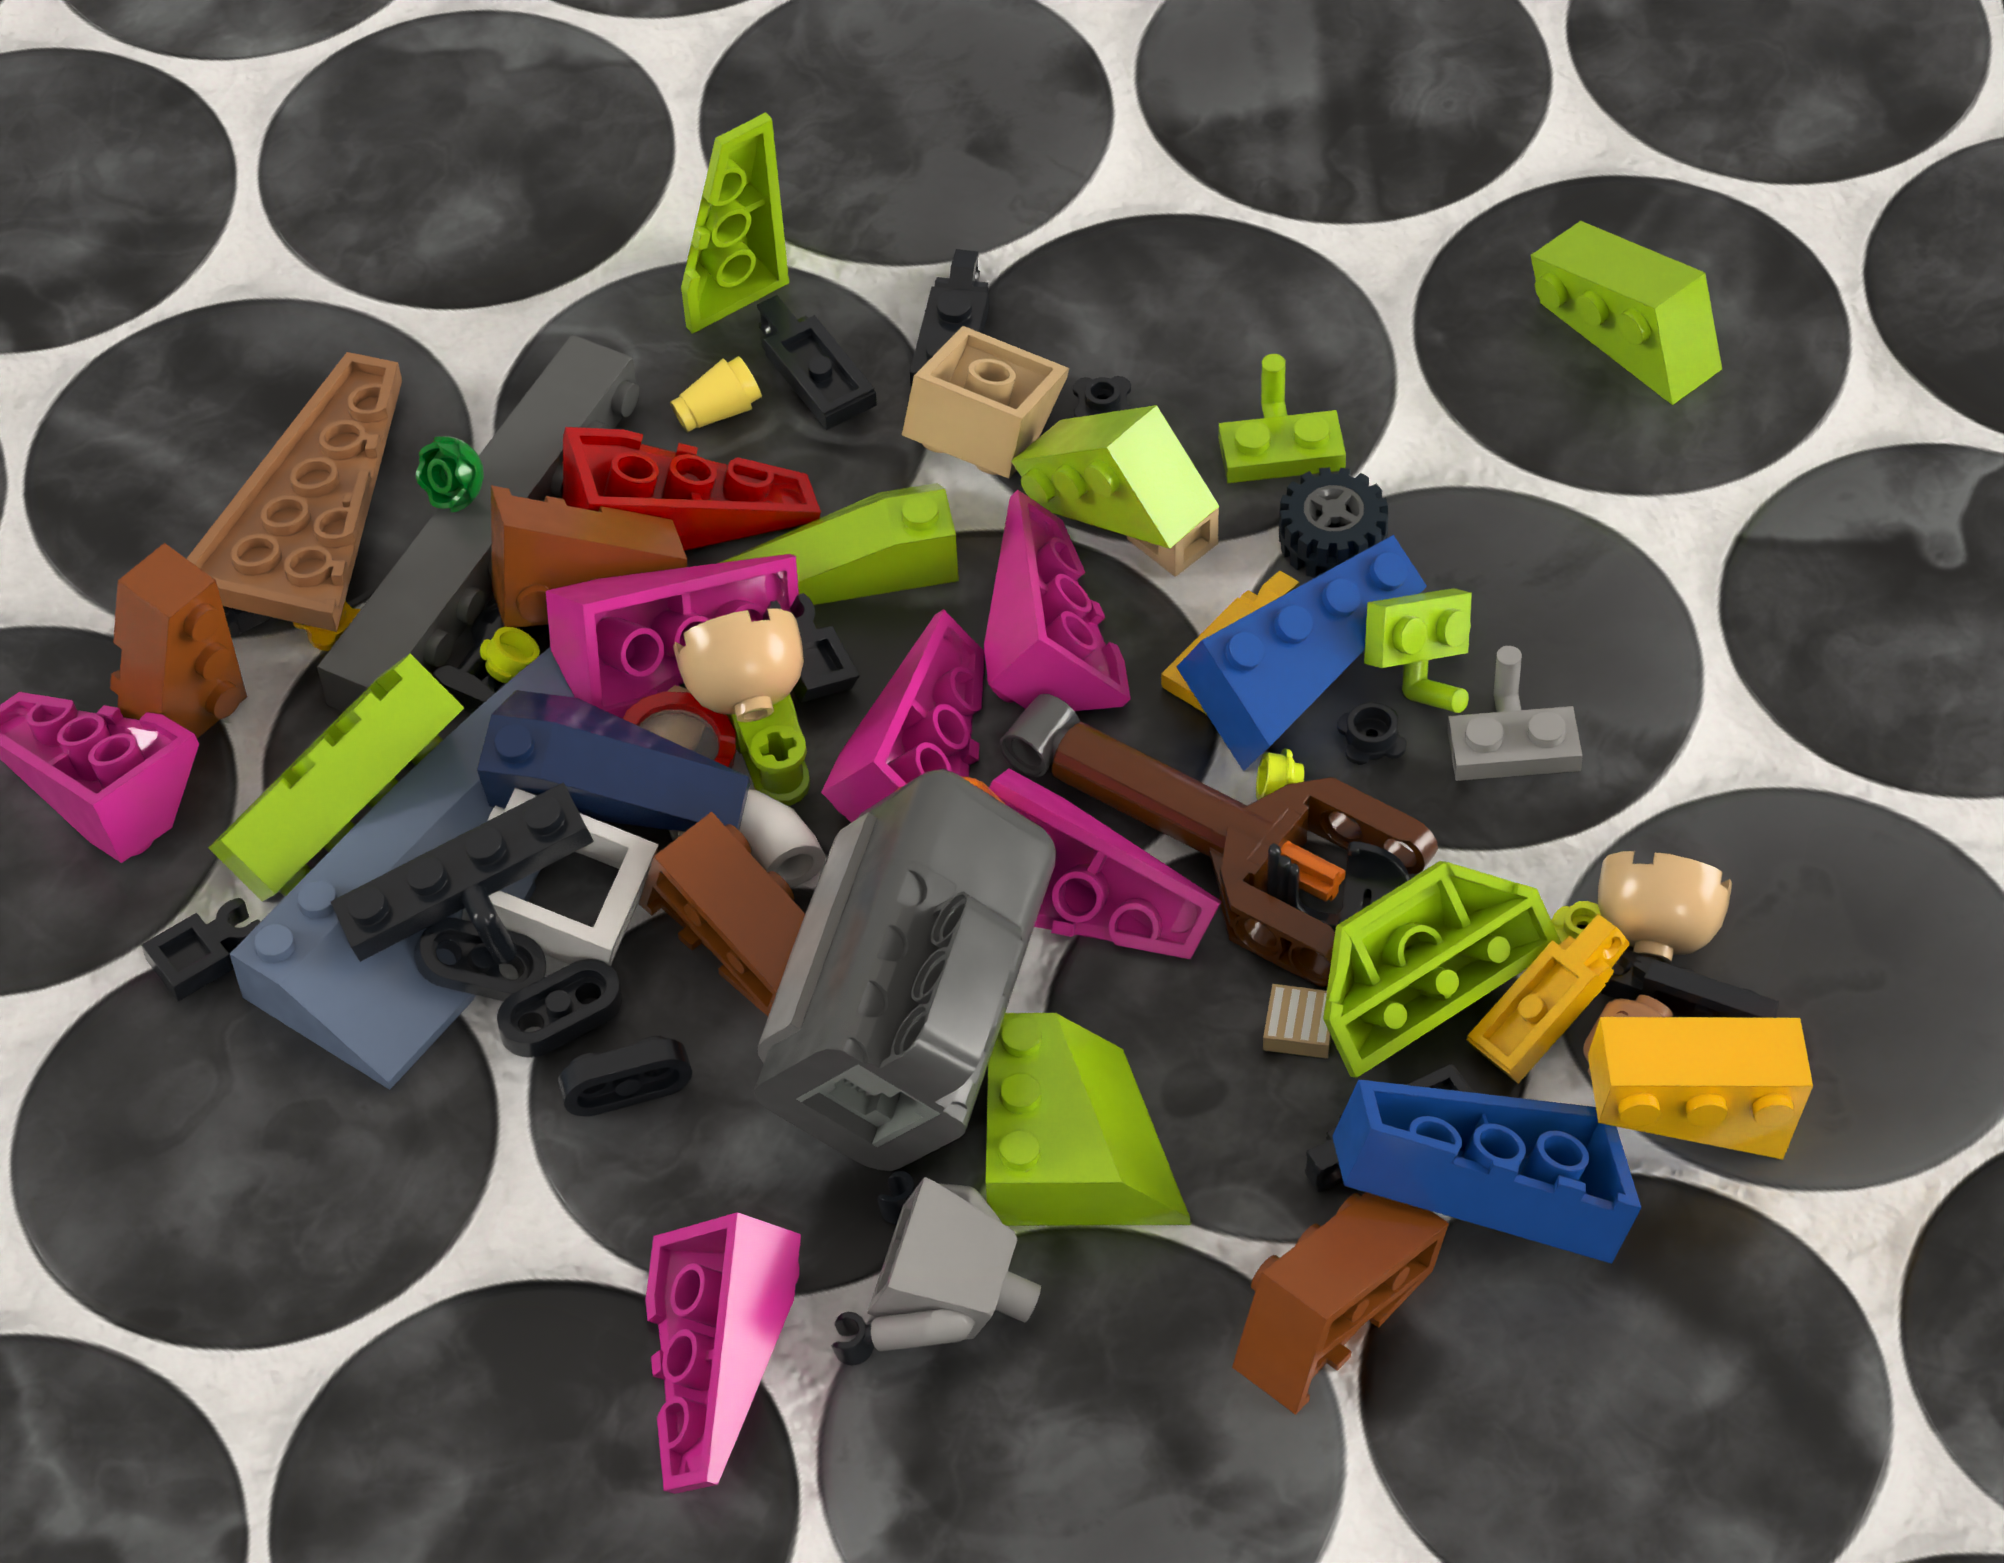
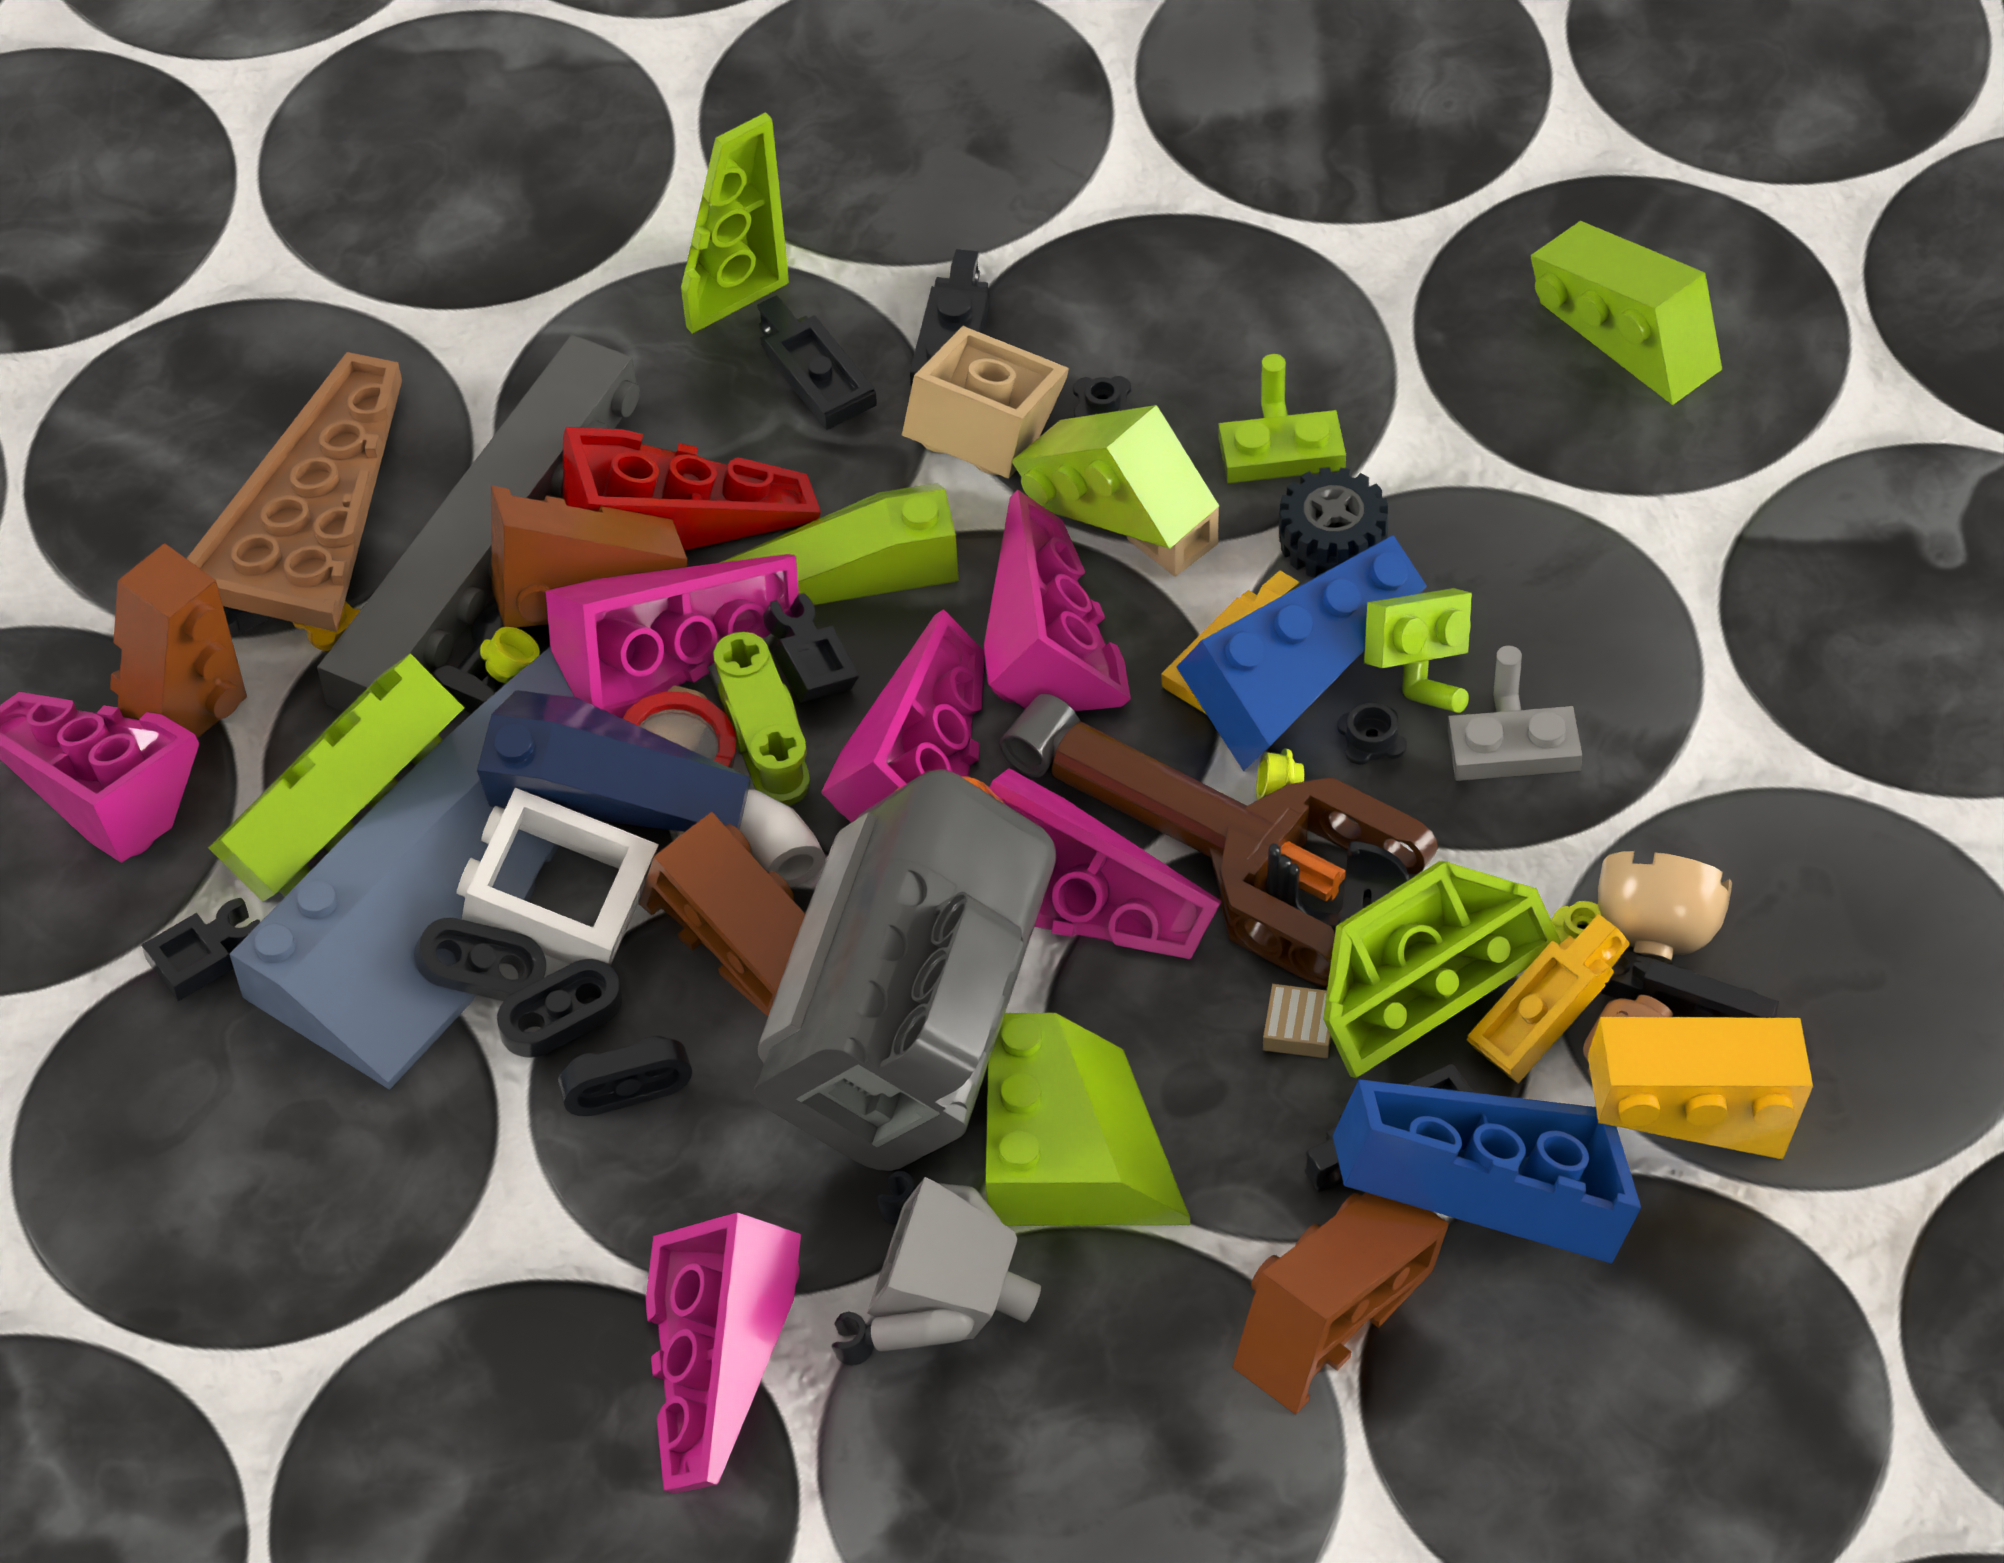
black plate [330,782,594,964] -> none
green plate [416,436,484,512] -> none
light yellow cone [670,356,762,433] -> none
tan cylinder [673,609,804,722] -> none

